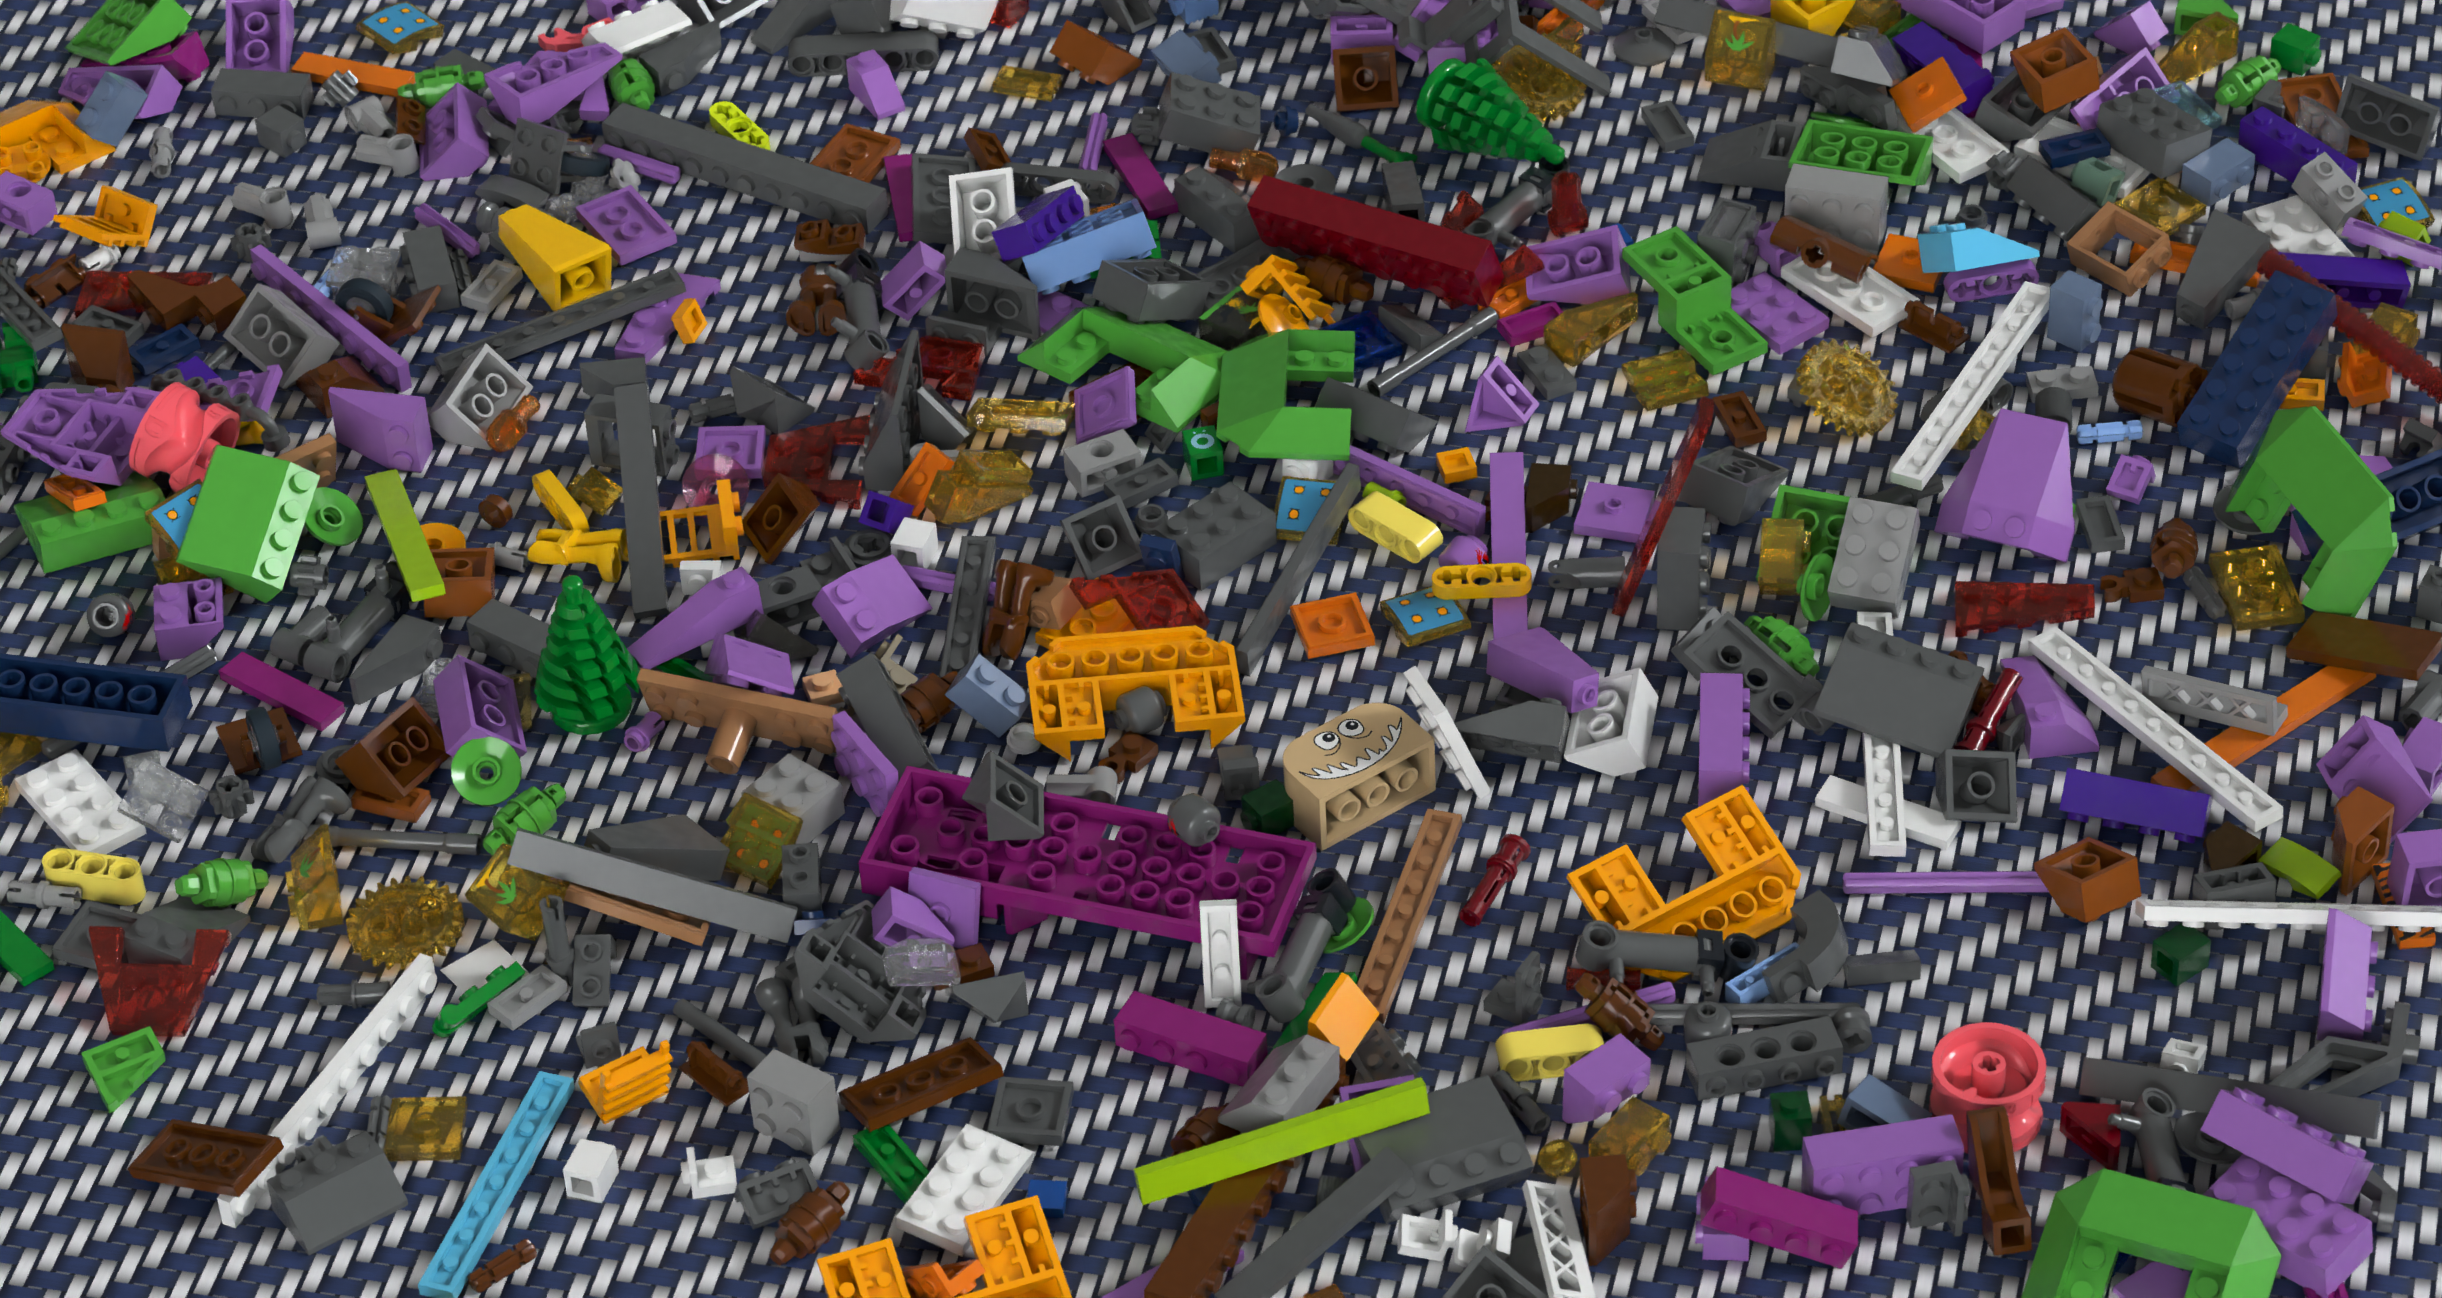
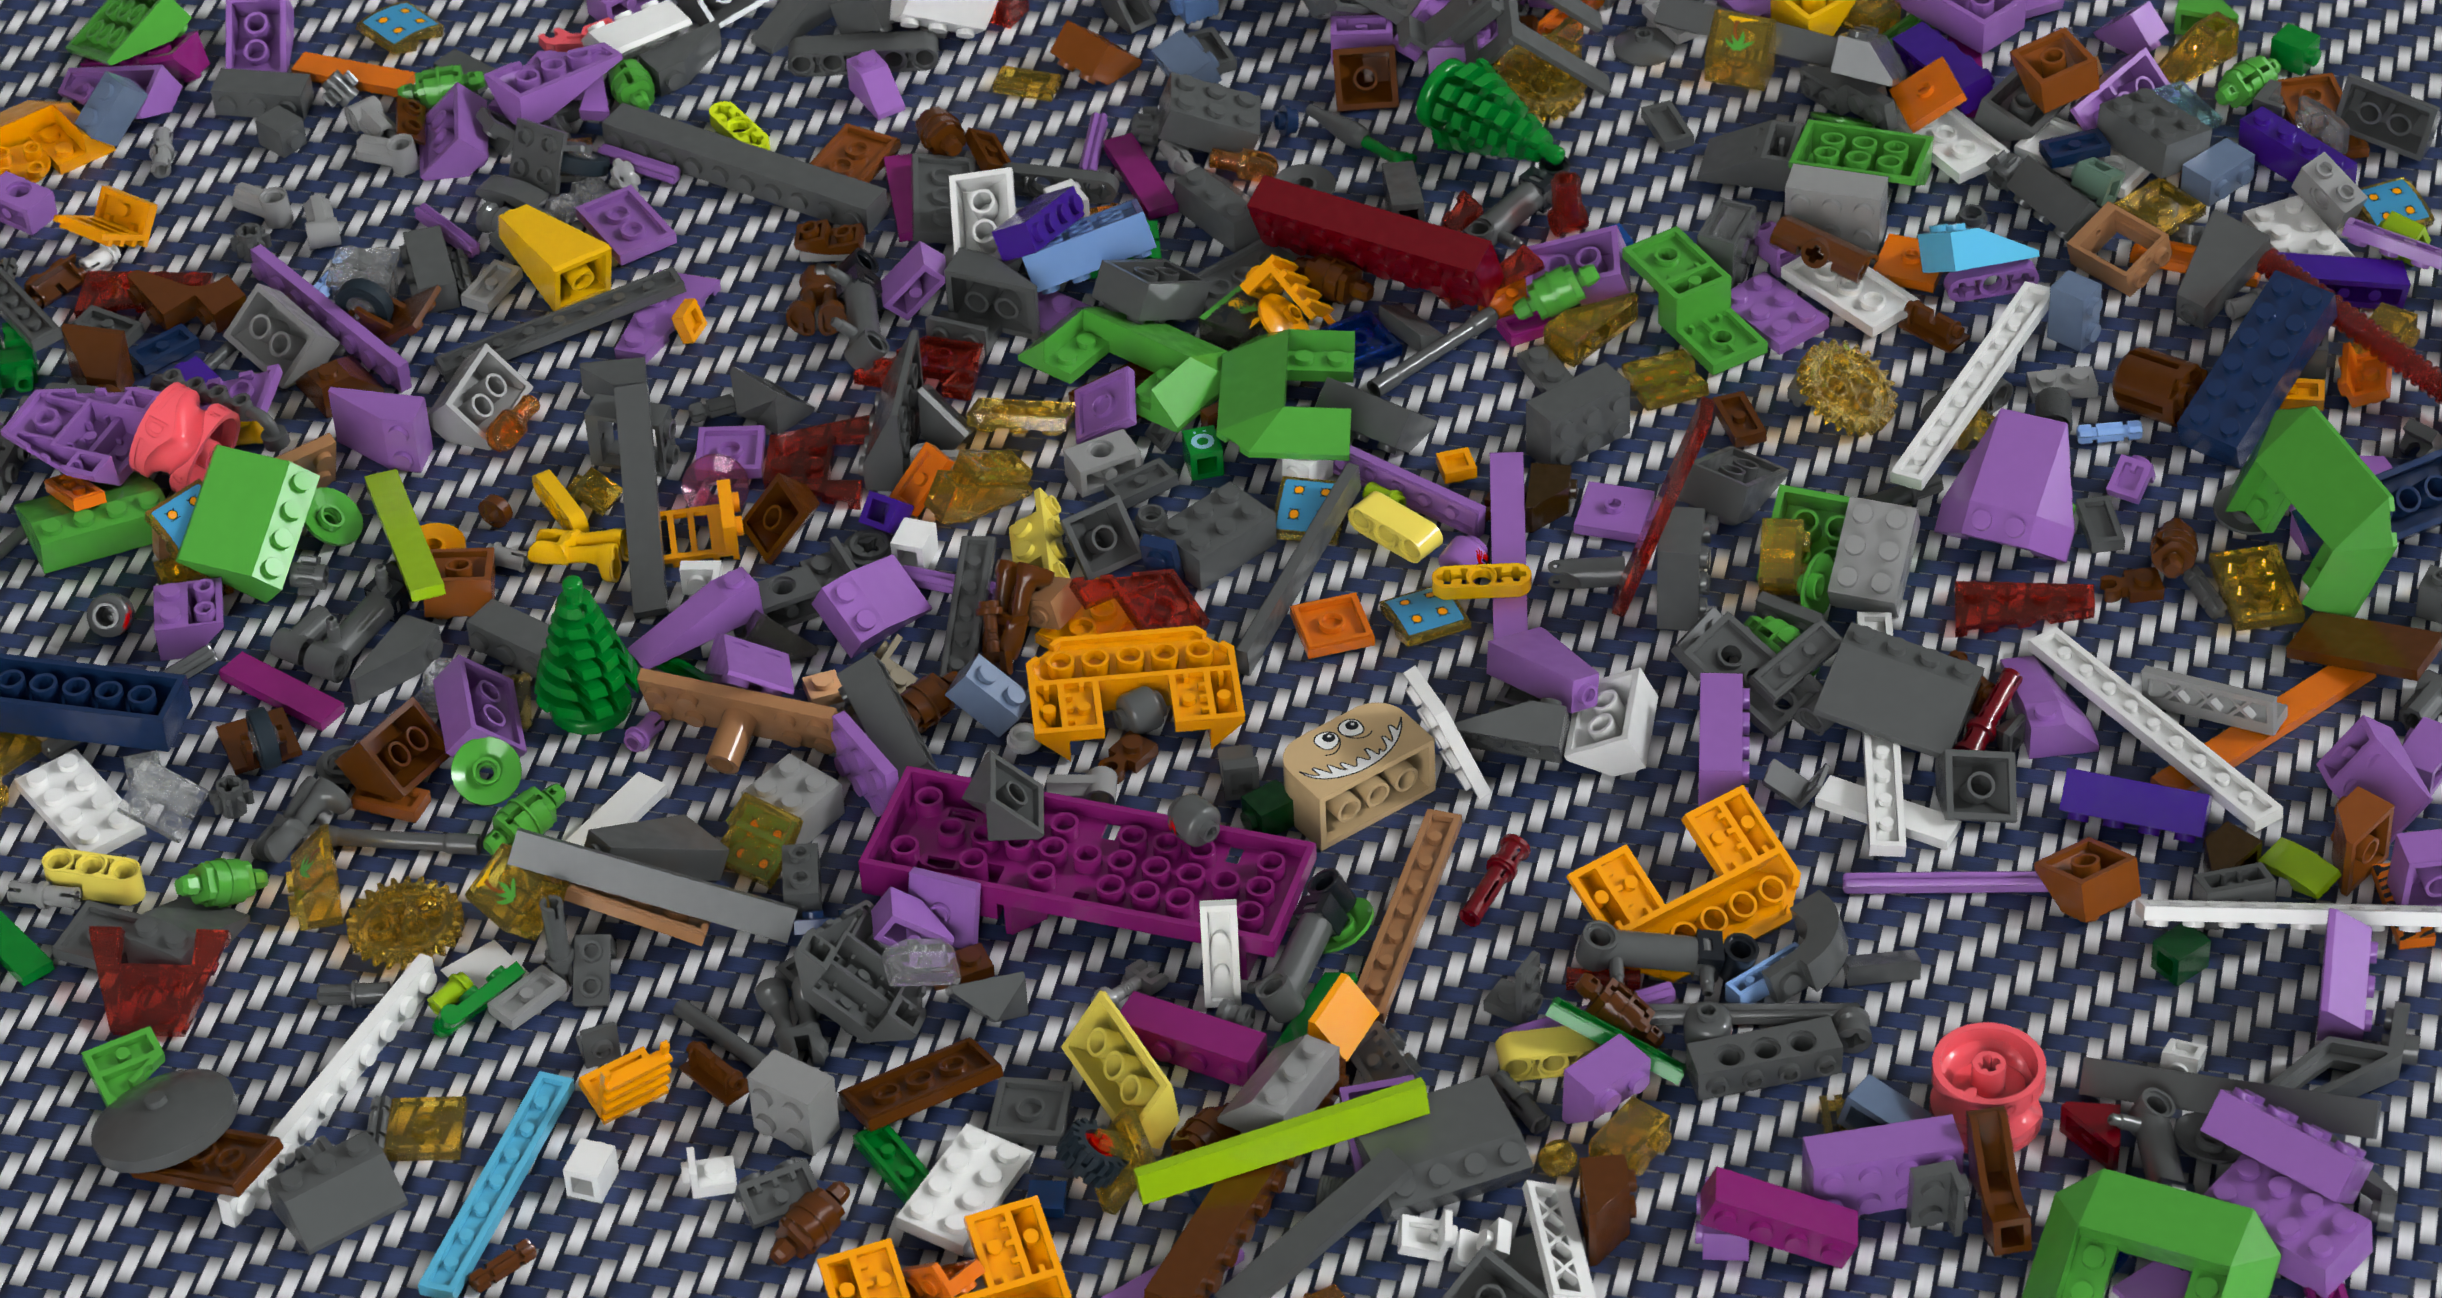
medium lavender slope [1465,356,1540,432] -> none
dark green brick [1769,1090,1812,1152] -> none
none -> dark grey dish [91,1069,238,1173]
none -> lime pin [427,972,474,1015]
none -> white tile [566,772,667,846]
none -> reddish brown piece [915,106,967,156]
none -> reddish brown hinge [975,600,1013,675]
none -> light yellow bracket [1009,487,1070,578]
none -> plate [1056,1107,1156,1215]
none -> light yellow slope [1061,990,1180,1149]
none -> light grey hinge [1091,959,1169,1010]
none -> light grey pin [1158,140,1197,176]
none -> bright green piece [1512,264,1600,320]
none -> dark grey brick [1526,362,1630,465]
none -> green tile [1545,997,1687,1085]
none -> dark grey tile [1748,618,1843,706]
none -> dark grey plate [1755,591,1824,634]
none -> dark grey bracket [1762,759,1830,810]

